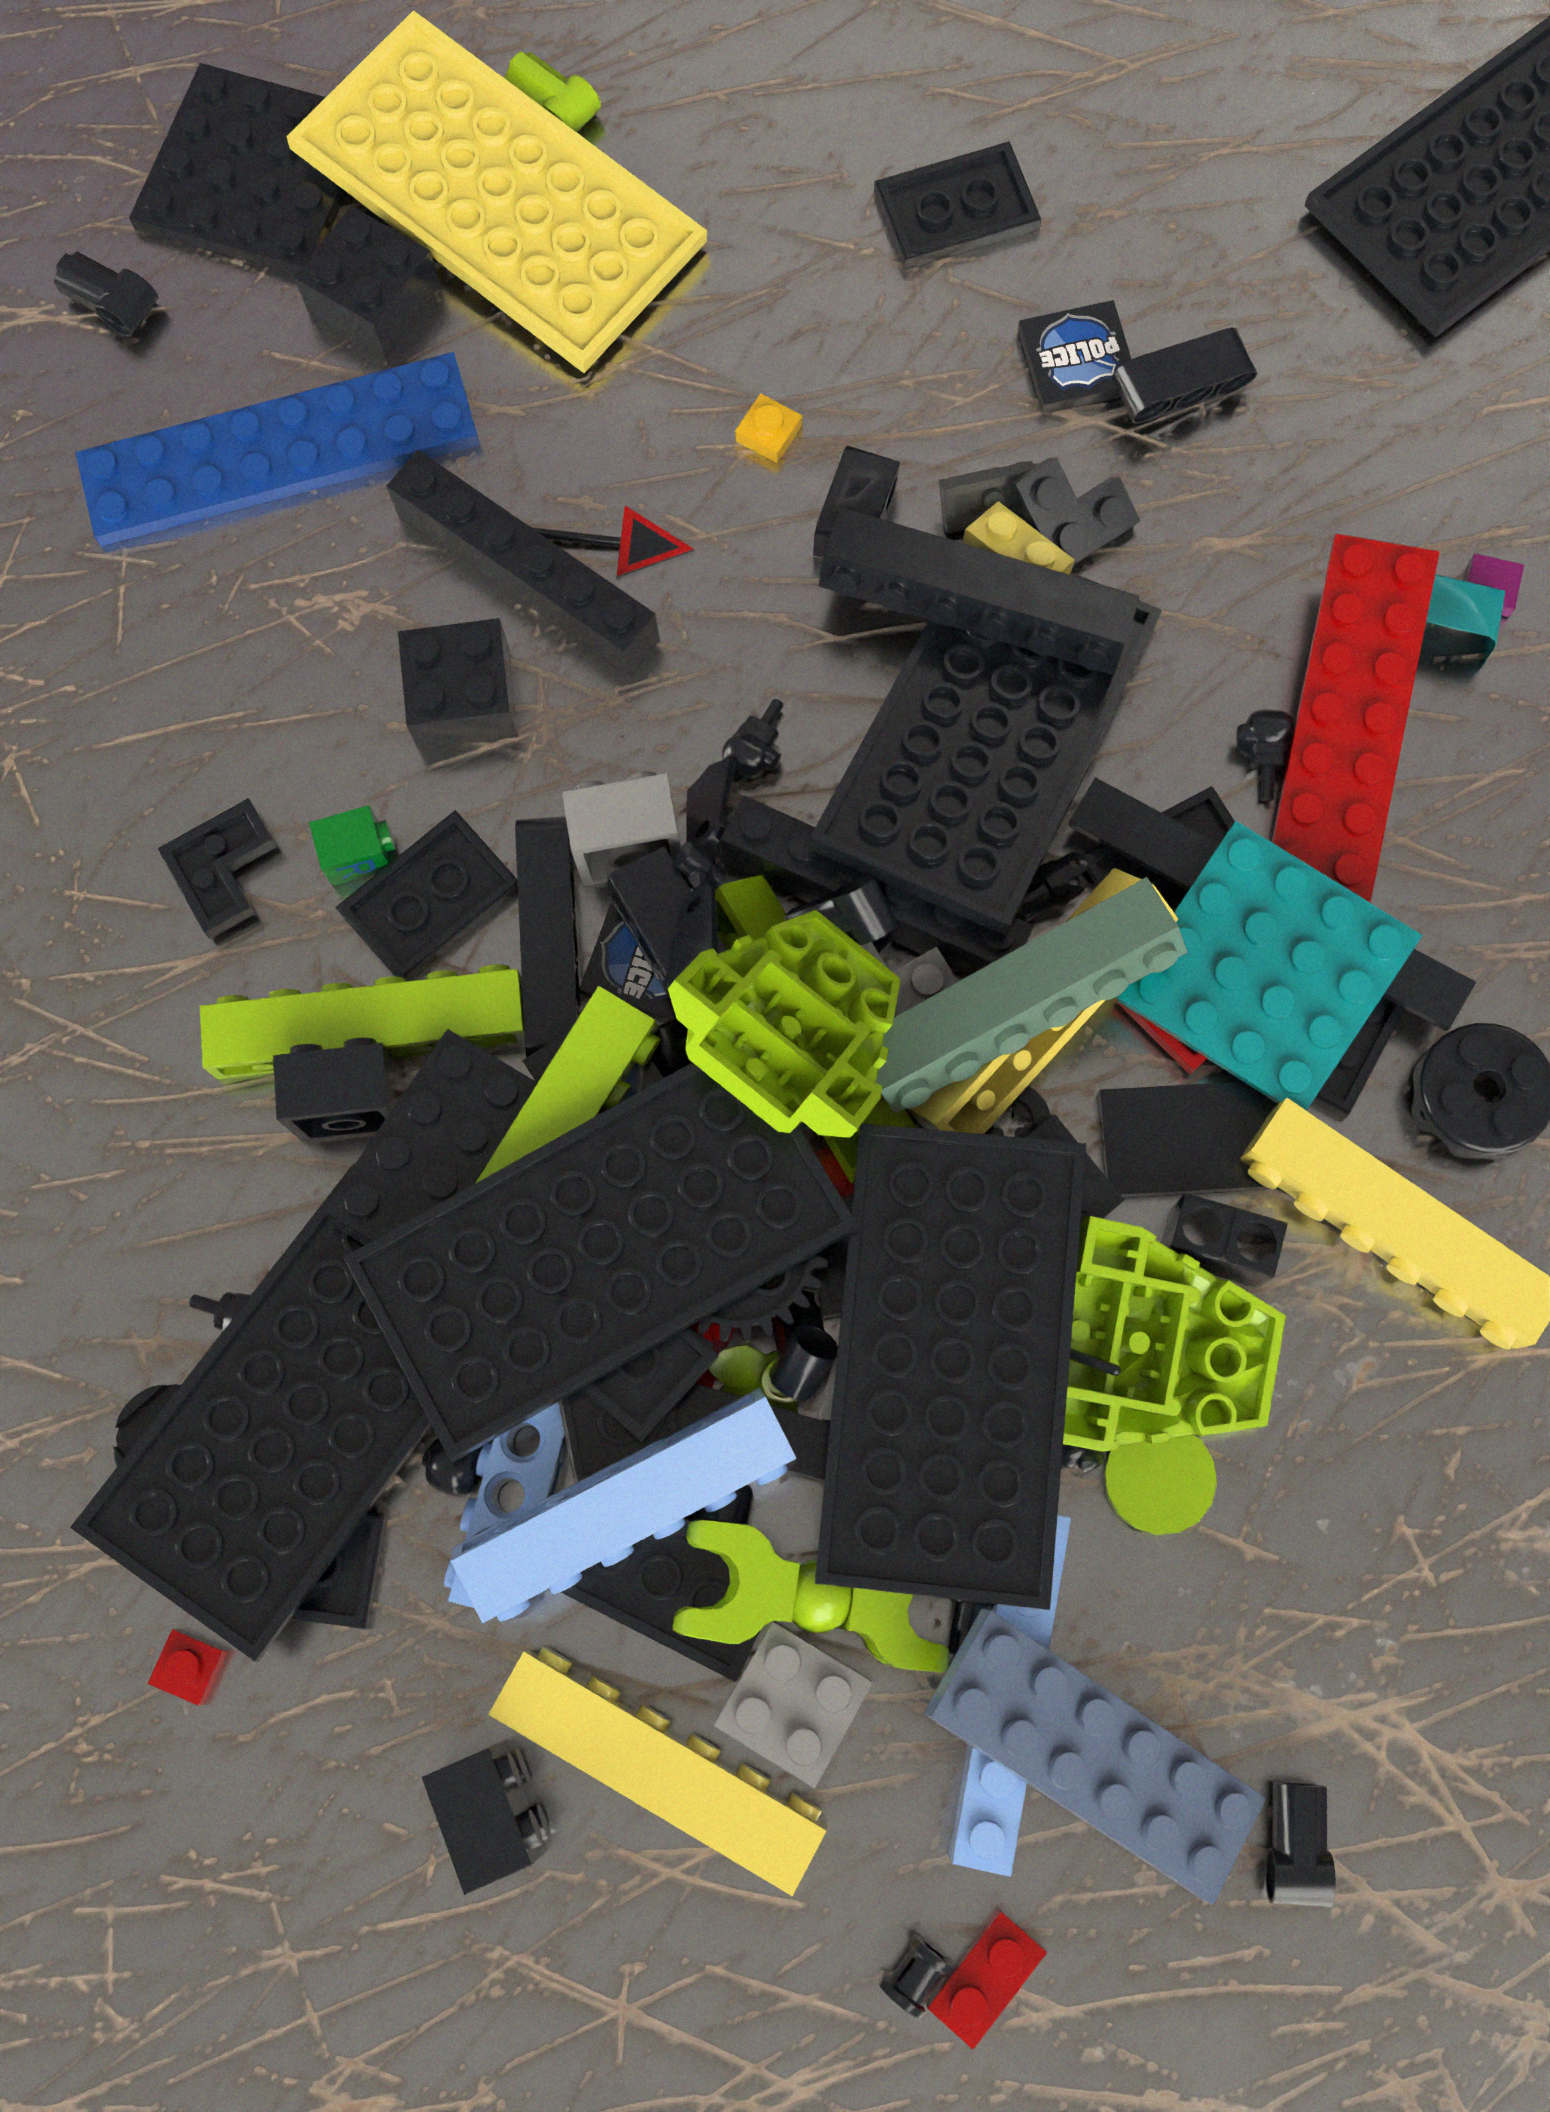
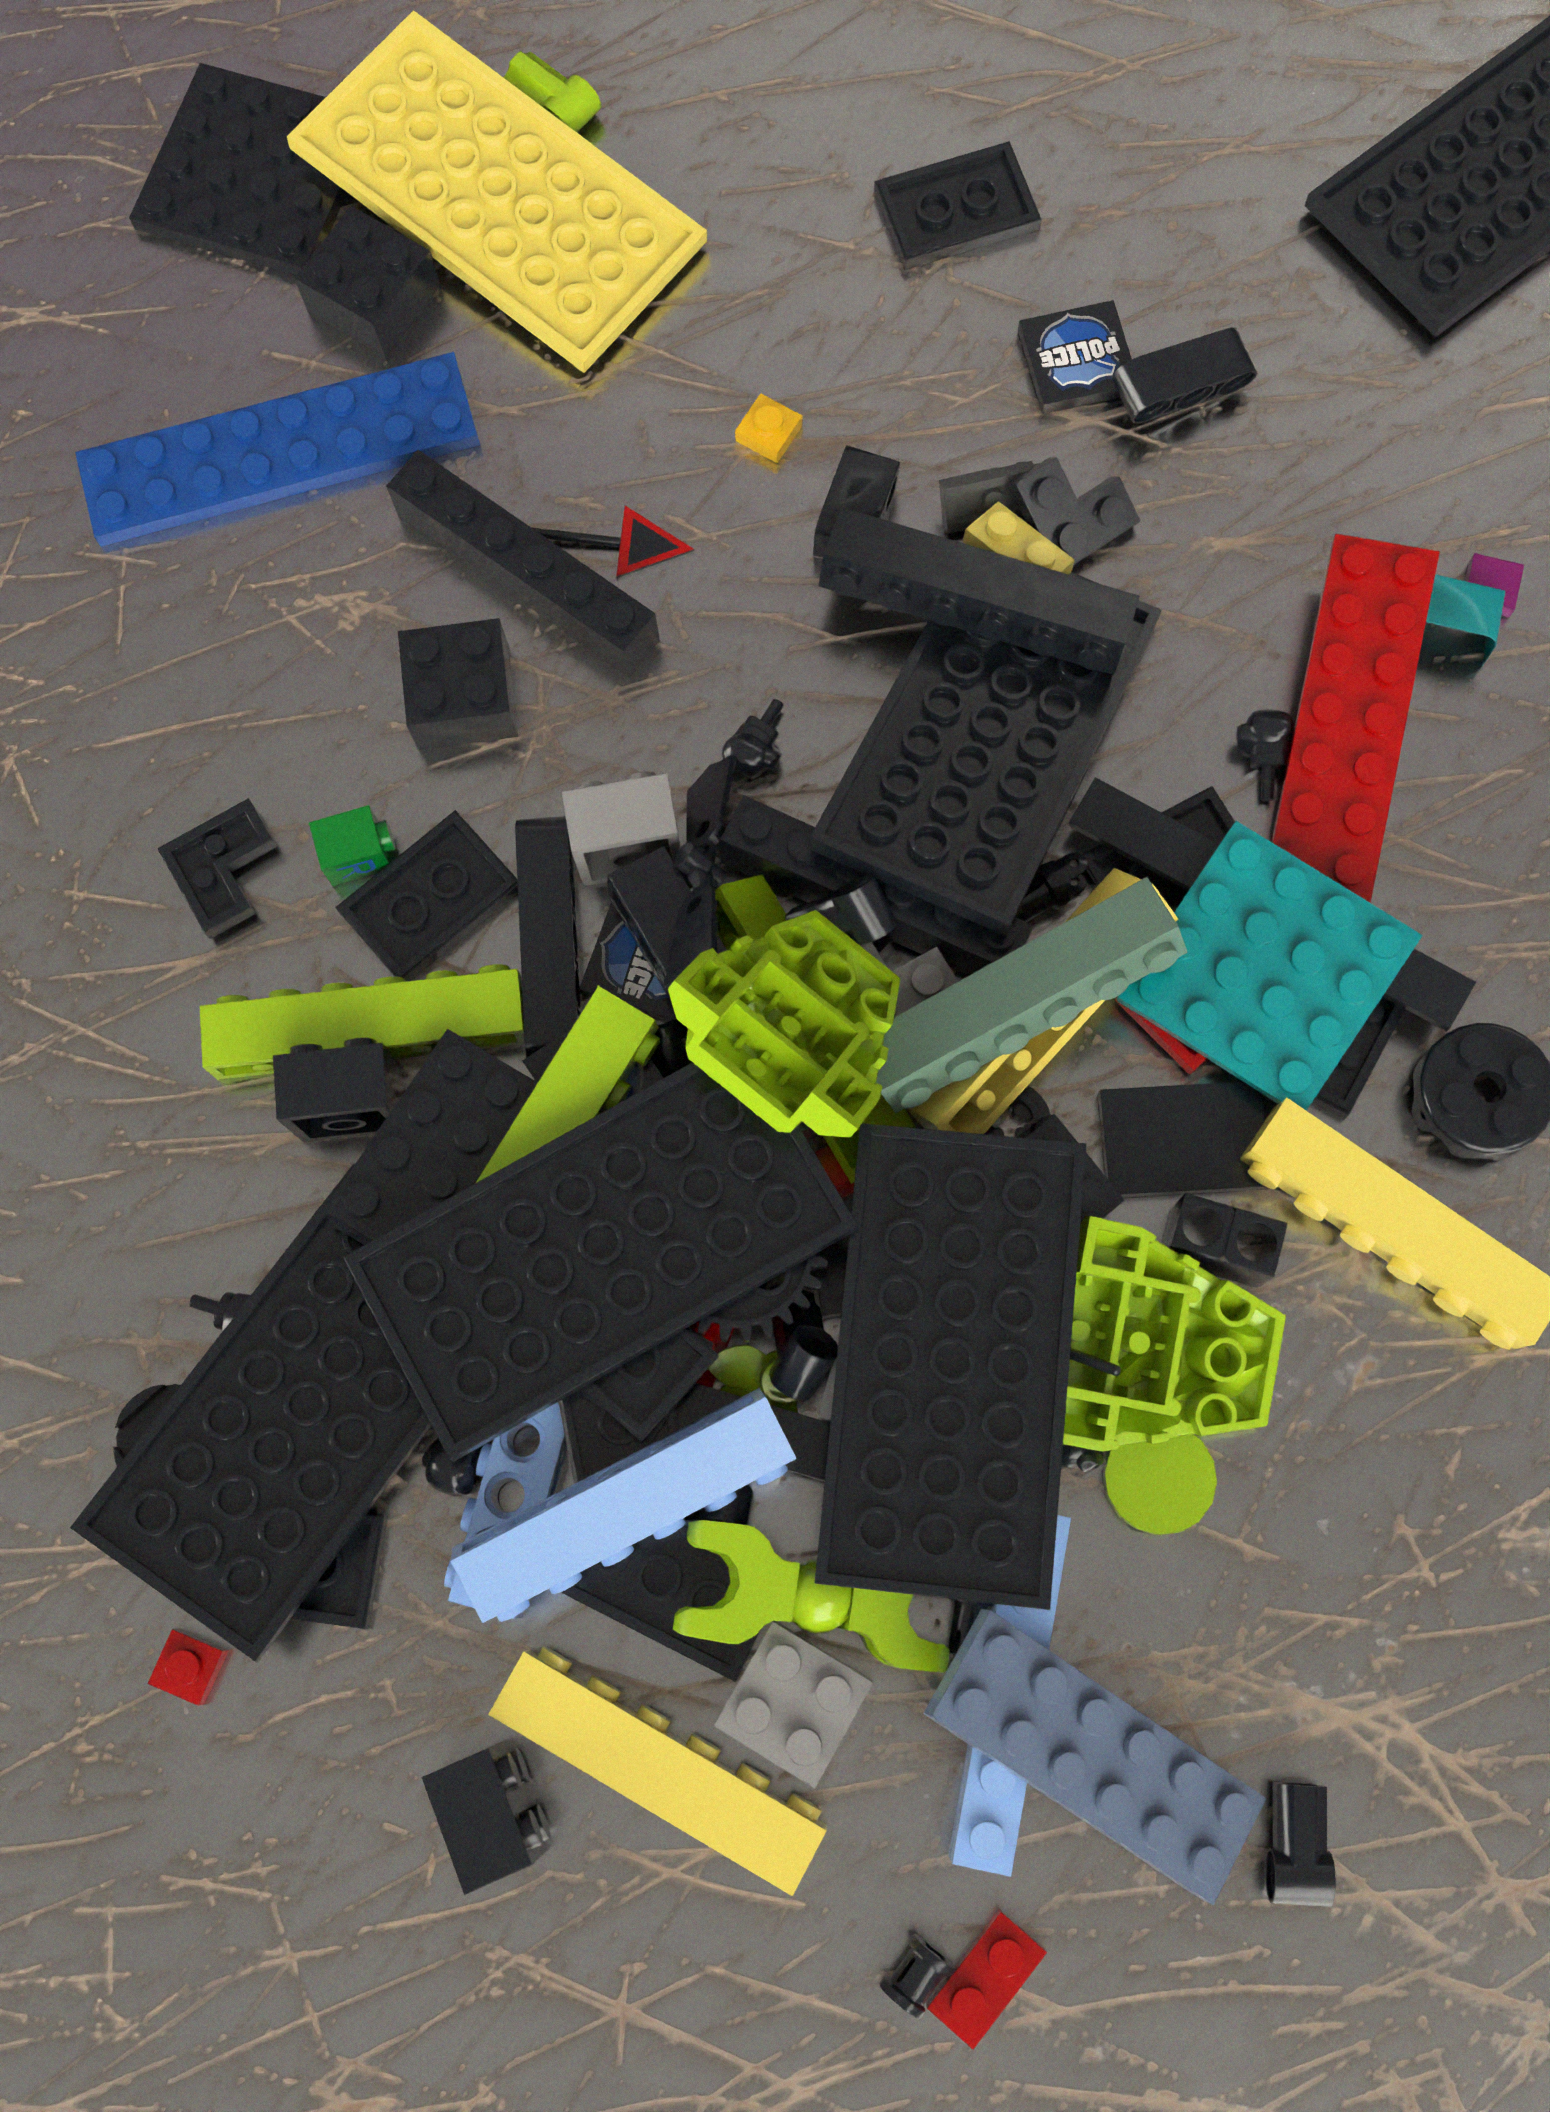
black piece [54,251,159,337] -> none

